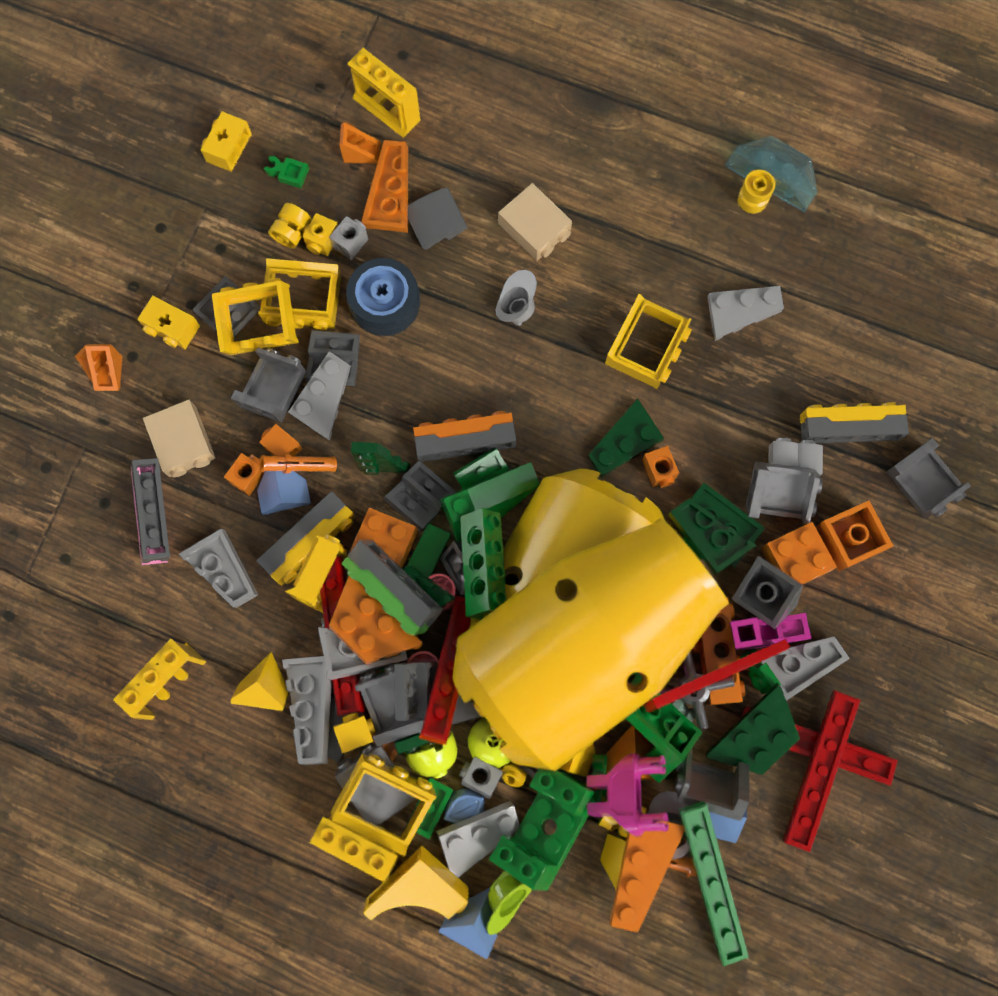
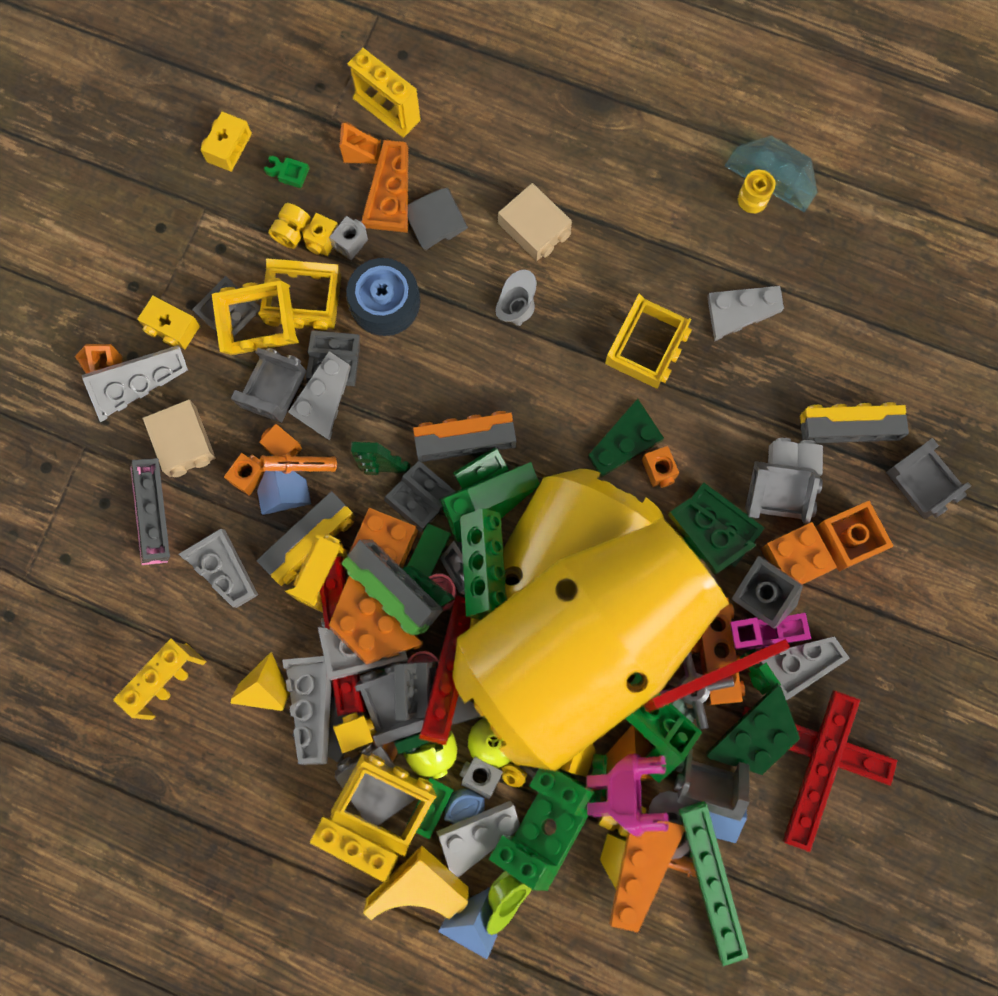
none -> light grey wing [82,345,188,422]

